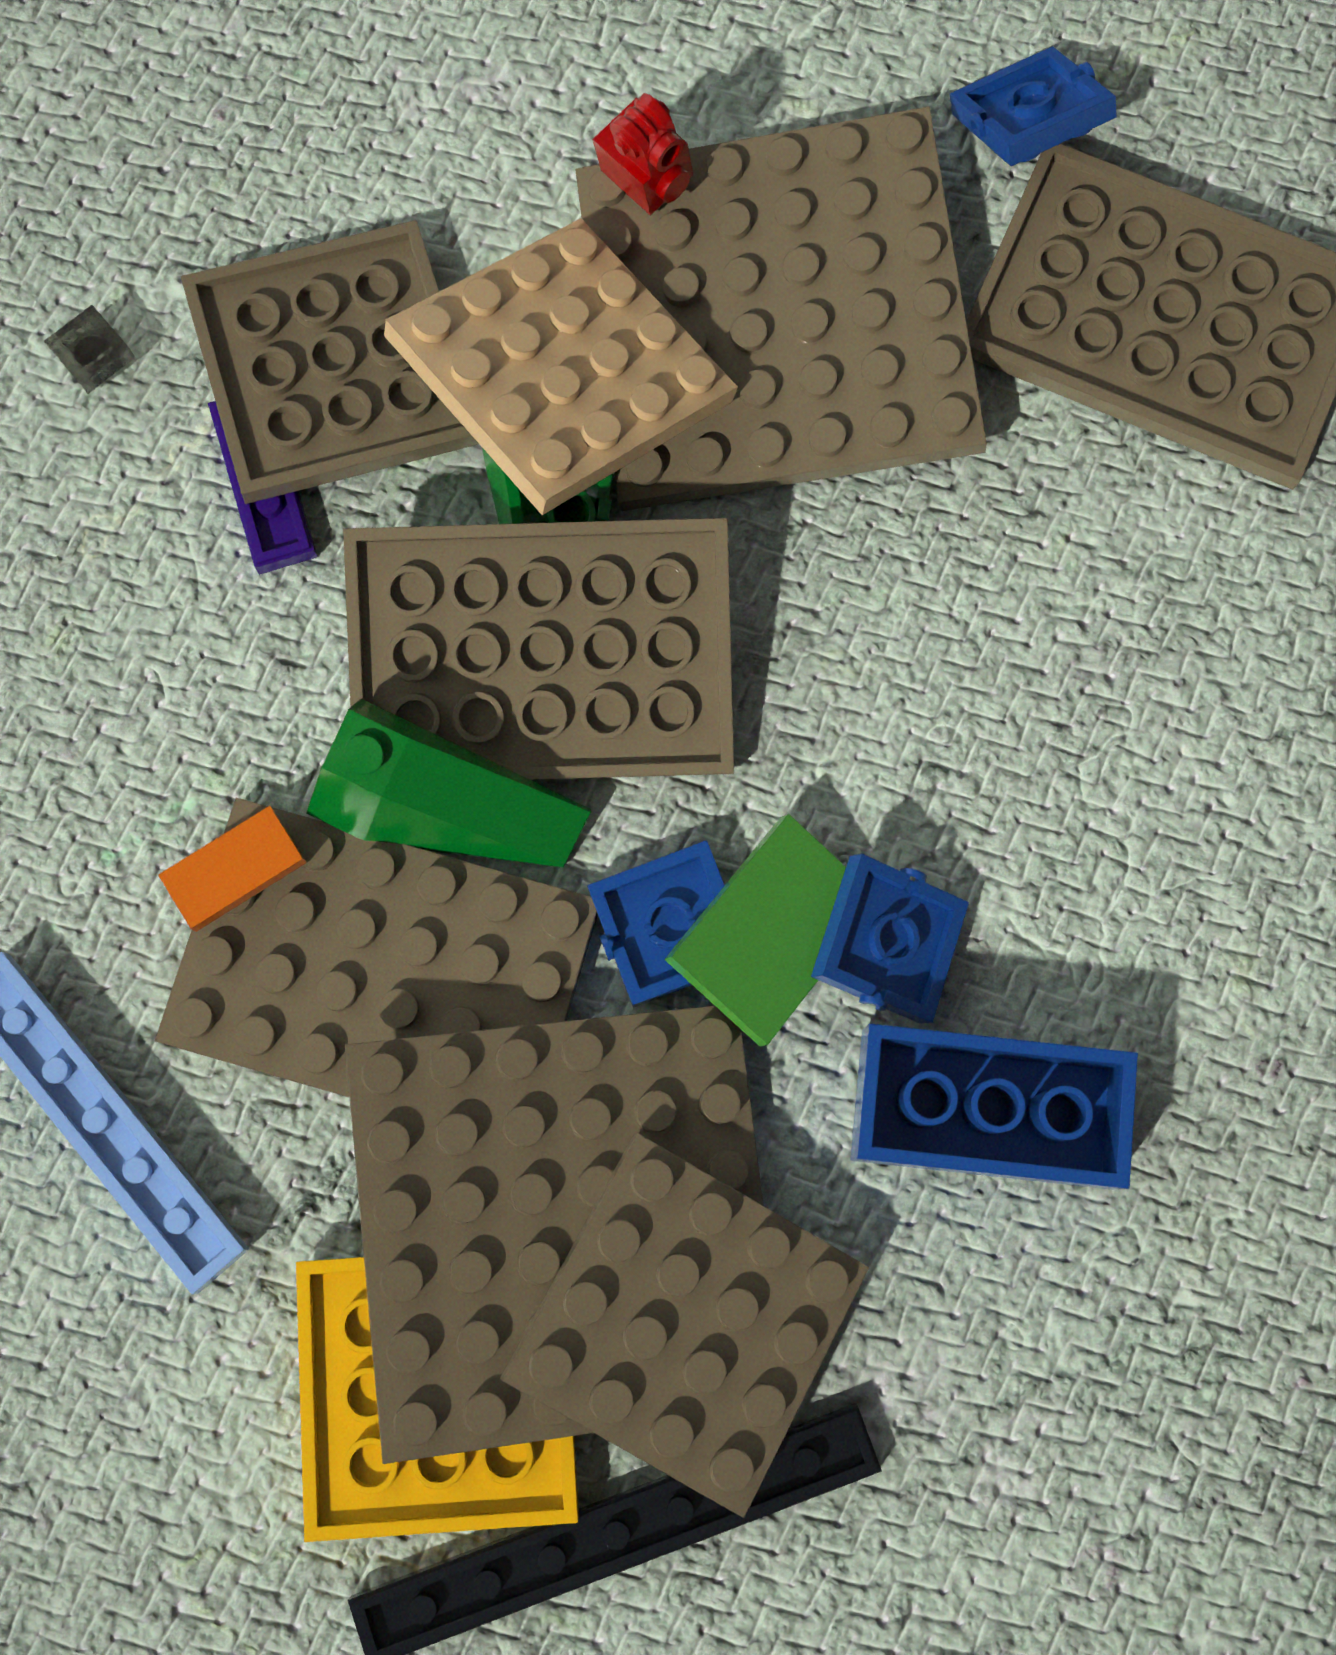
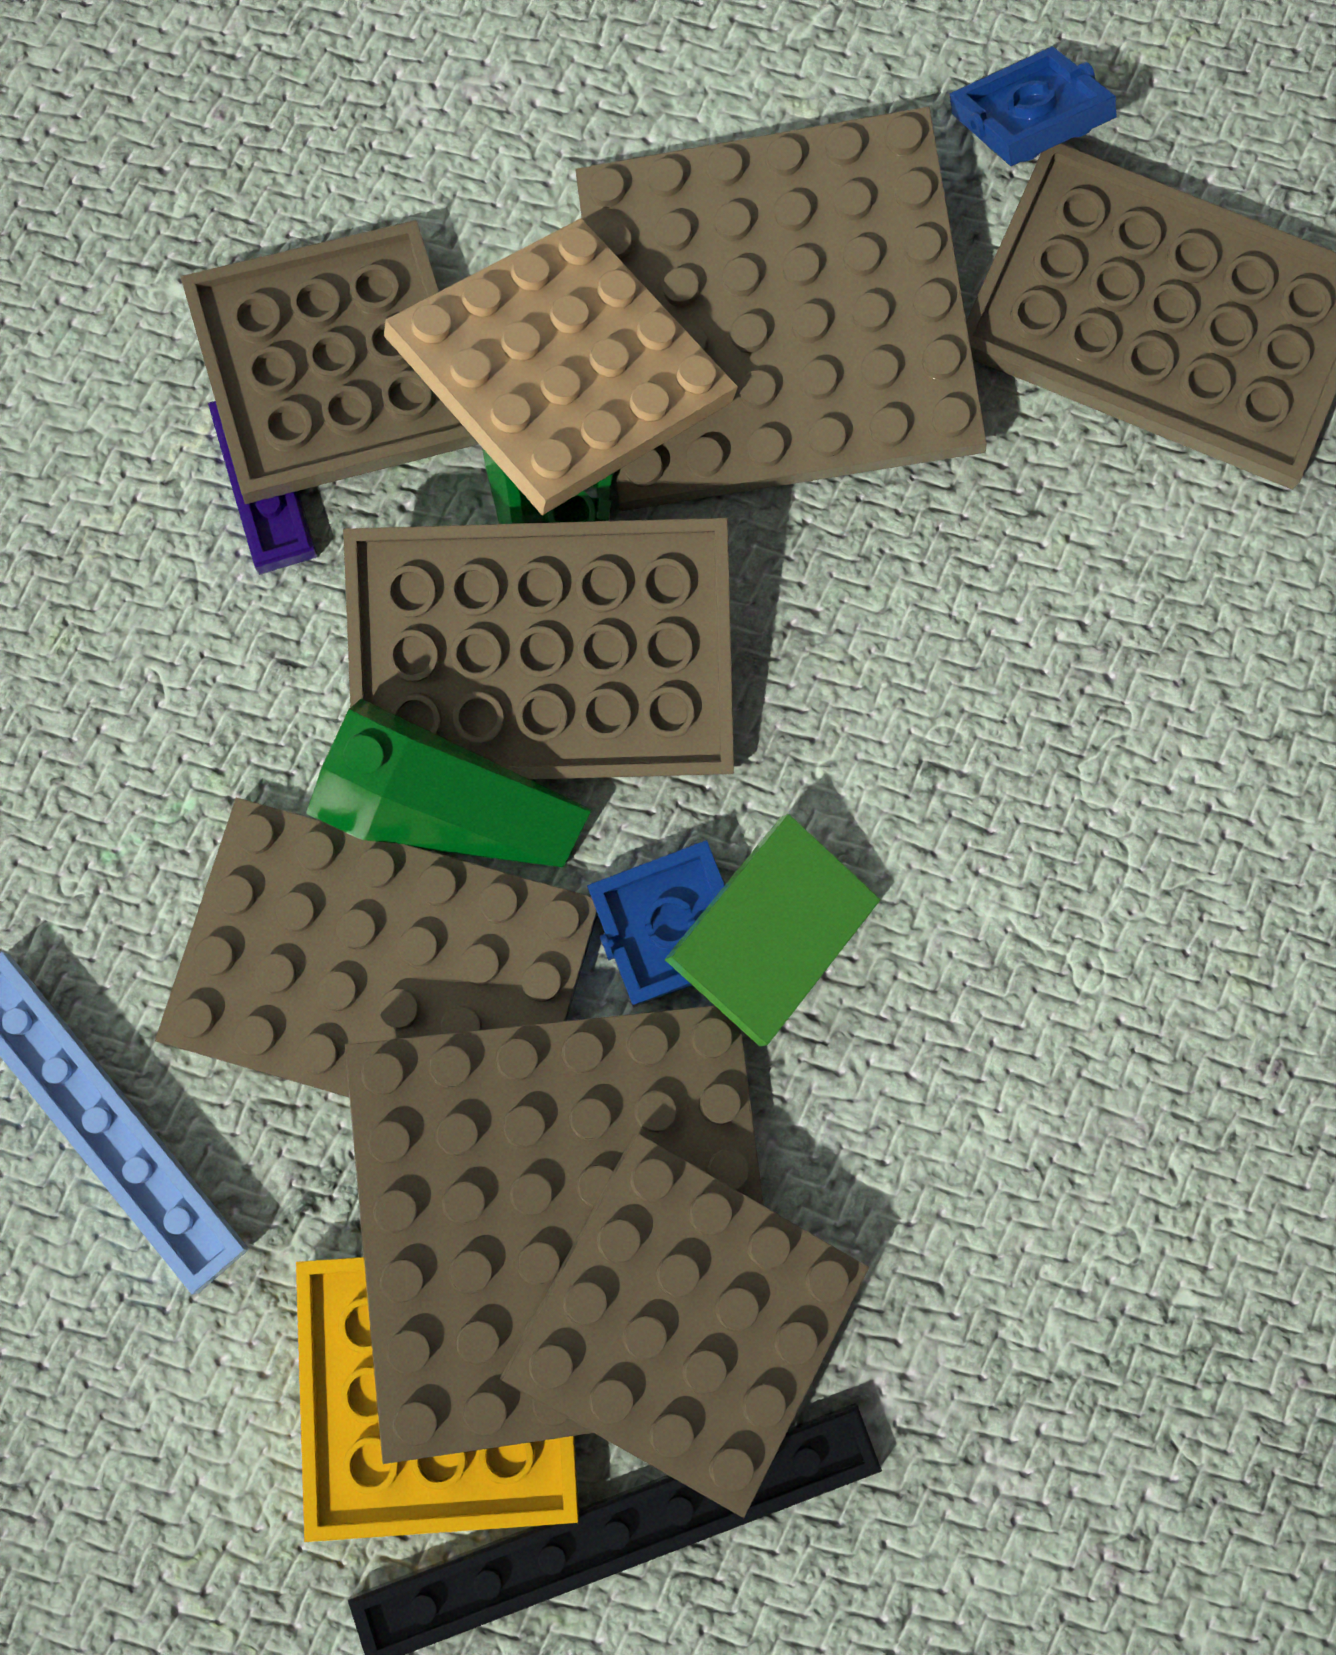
clear smoke plate [44,305,135,394] -> none
orange tile [158,806,307,932] -> none
red brick [592,93,693,216] -> none
blue plate [811,853,969,1024] -> none
blue brick [850,1023,1138,1190] -> none

